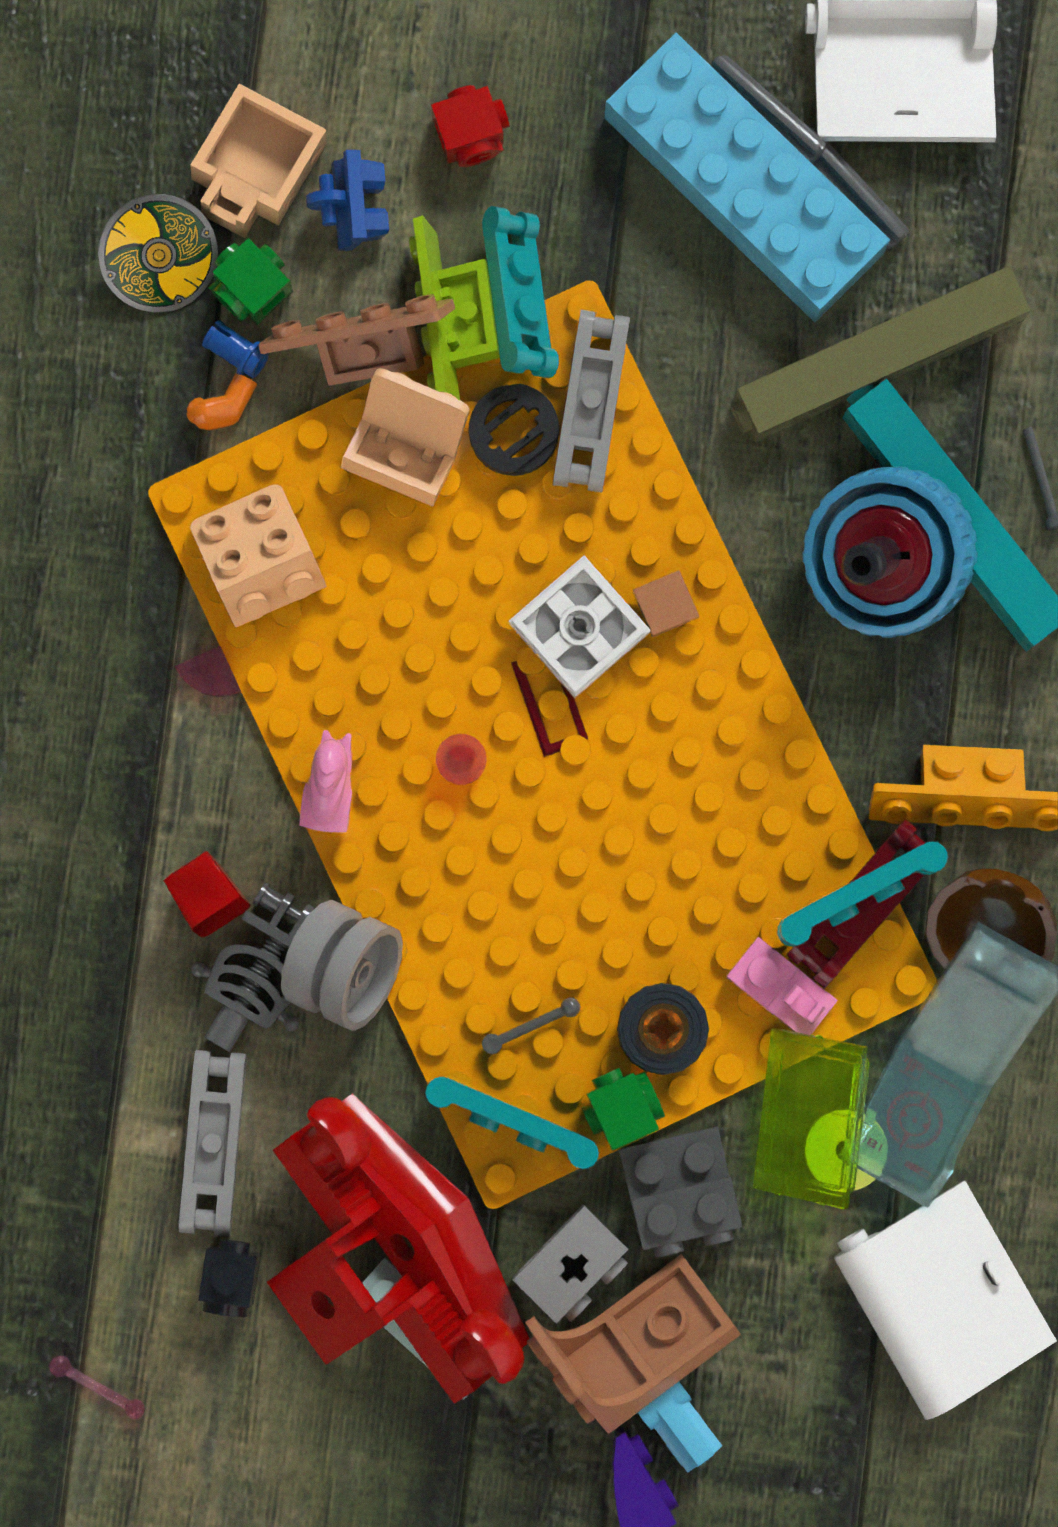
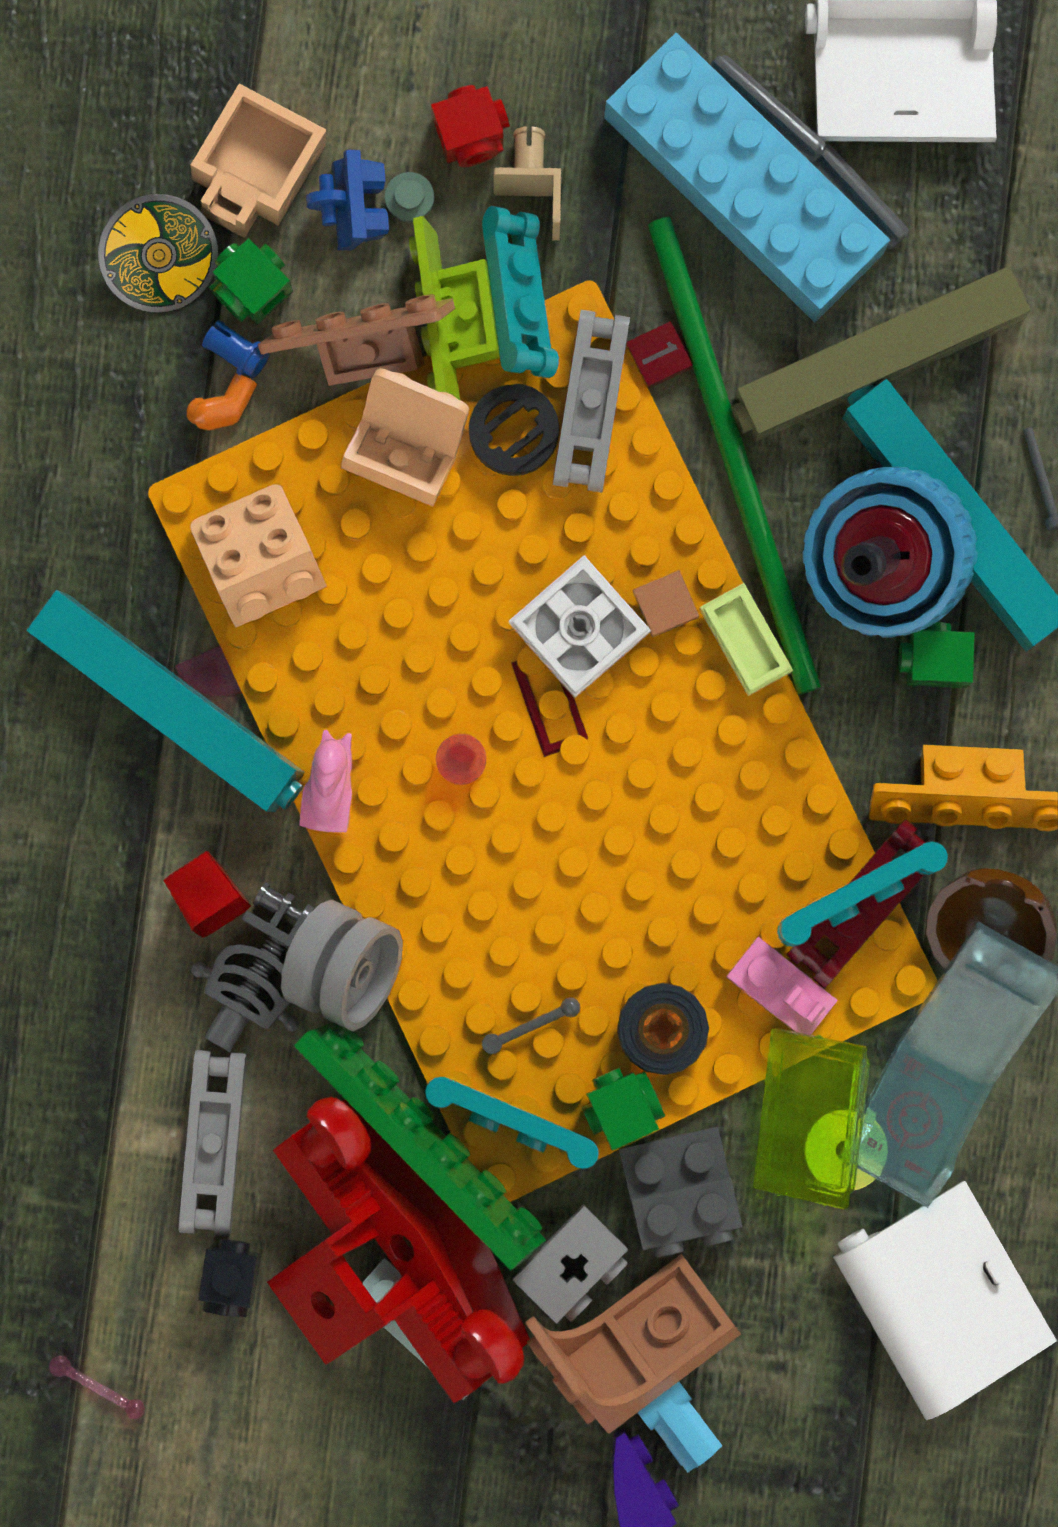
none -> teal brick [26,590,305,813]
none -> green plate [294,1022,546,1270]
none -> sand green plate [385,172,434,222]
none -> tan bracket [494,126,561,240]
none -> dark red tile [626,321,692,389]
none -> green piece [647,217,821,695]
none -> yellowish green tile [699,583,793,696]
none -> green brick [898,622,975,688]

